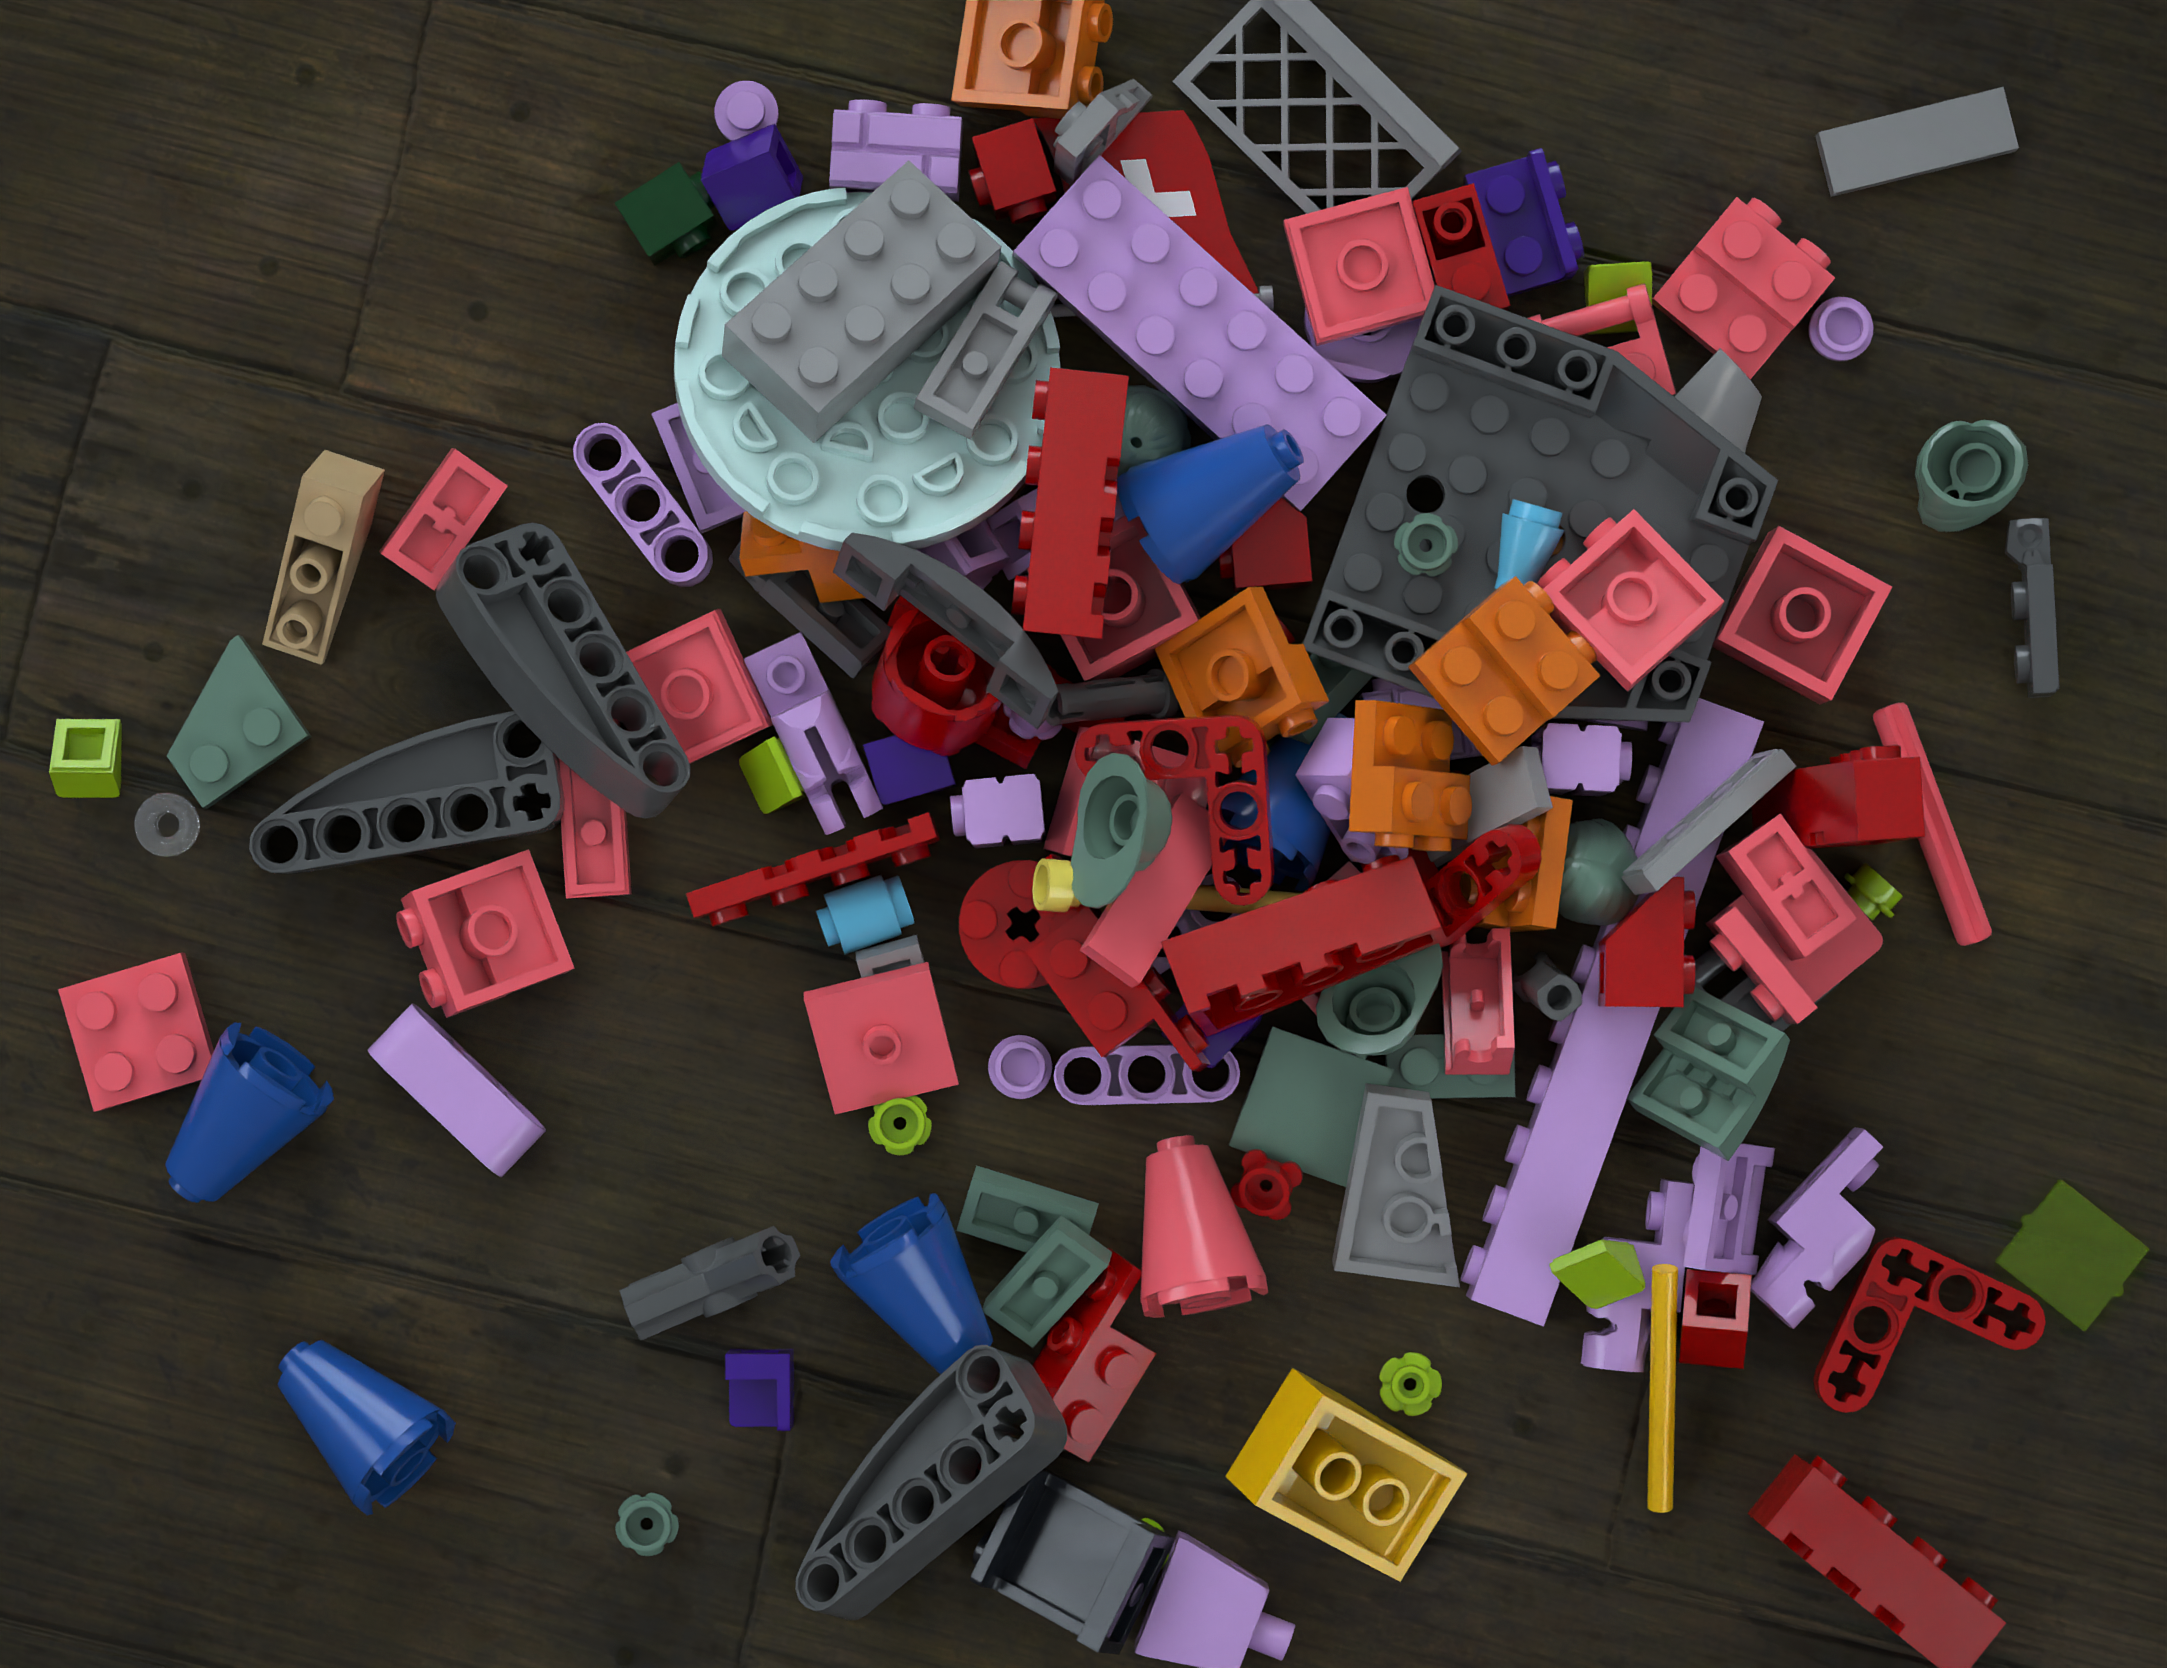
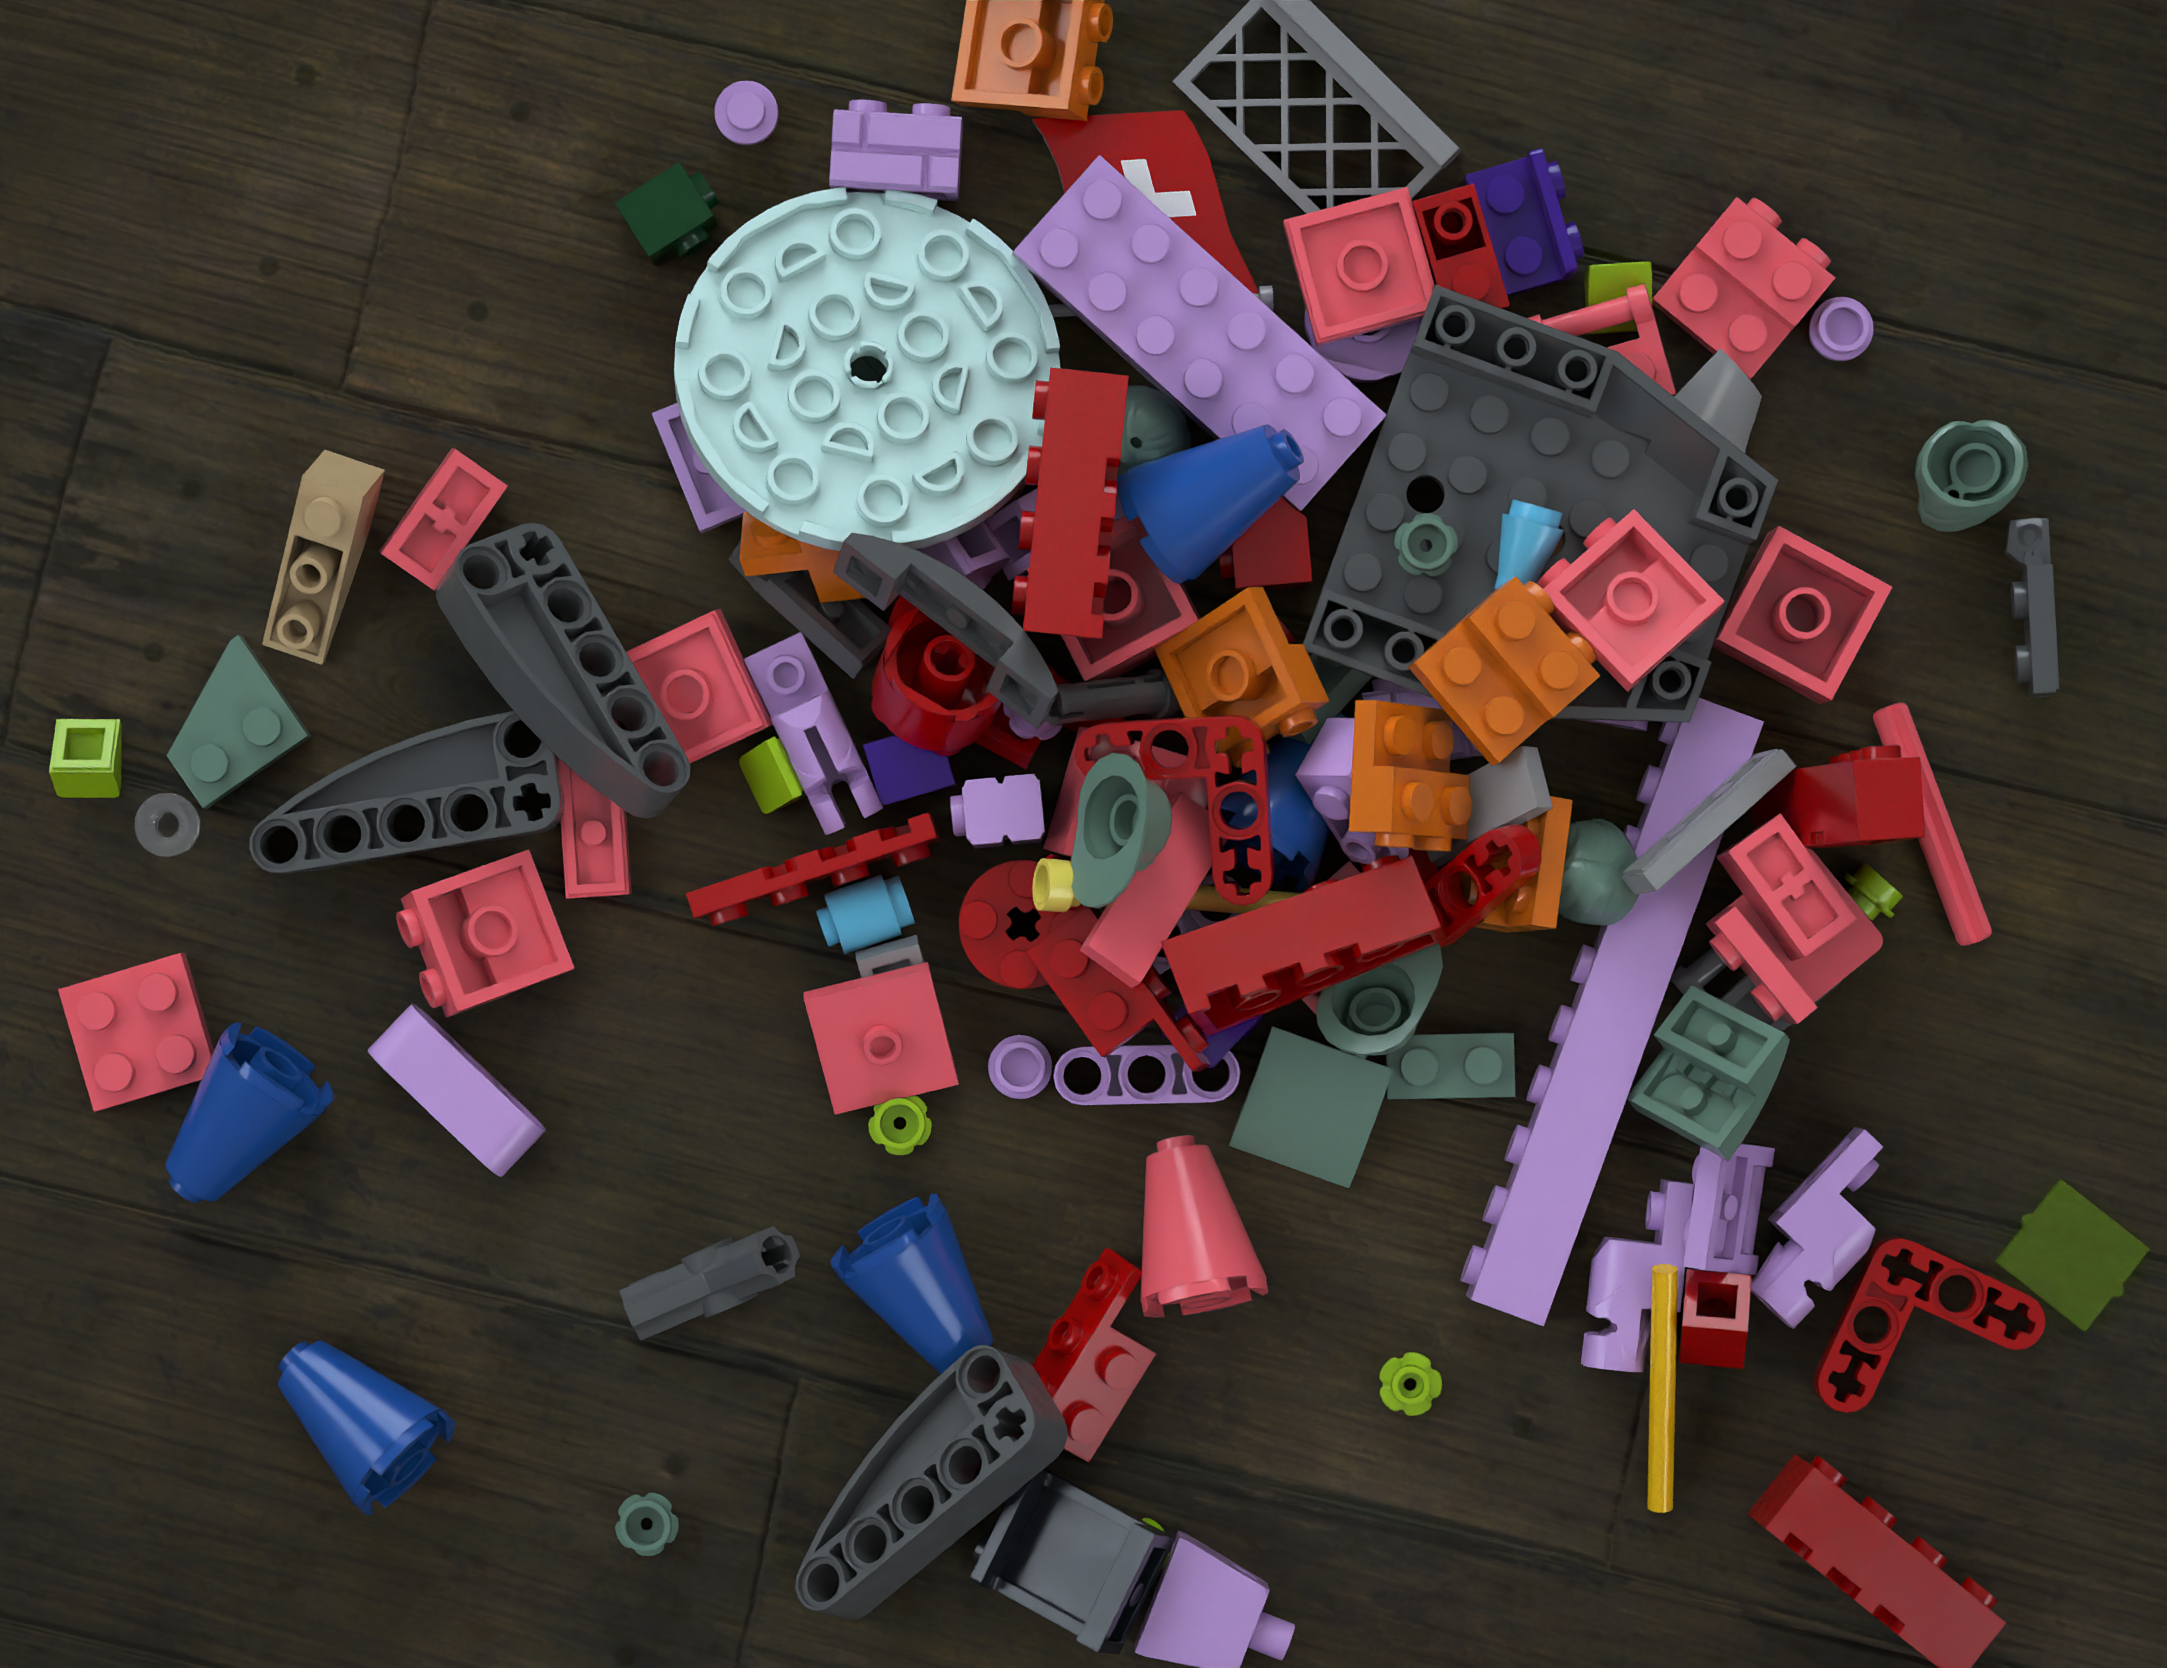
lavender beam [573,423,713,587] -> none
dark purple panel [701,123,803,231] -> none
light grey brick [722,160,1002,443] -> none
dark purple panel [725,1349,794,1431] -> none
light grey plate [914,262,1058,439] -> none
sand green plate [956,1165,1099,1252] -> none
red brick [968,118,1056,224] -> none
sand green plate [983,1215,1112,1348] -> none
light grey wing [1053,79,1153,186] -> none
yellow slope [1225,1368,1467,1582] -> none
red plate [1230,1149,1303,1220] -> none
light grey wing [1332,1083,1460,1287] -> none
coral hinge [1441,928,1515,1075] -> none
dark grey bar [1512,952,1582,1022] -> none
lavender brick [1531,723,1632,796] -> none
lime slope [1549,1240,1646,1309] -> none
red slope [1598,877,1696,1007] -> none
light grey tile [1815,87,2019,197] -> none

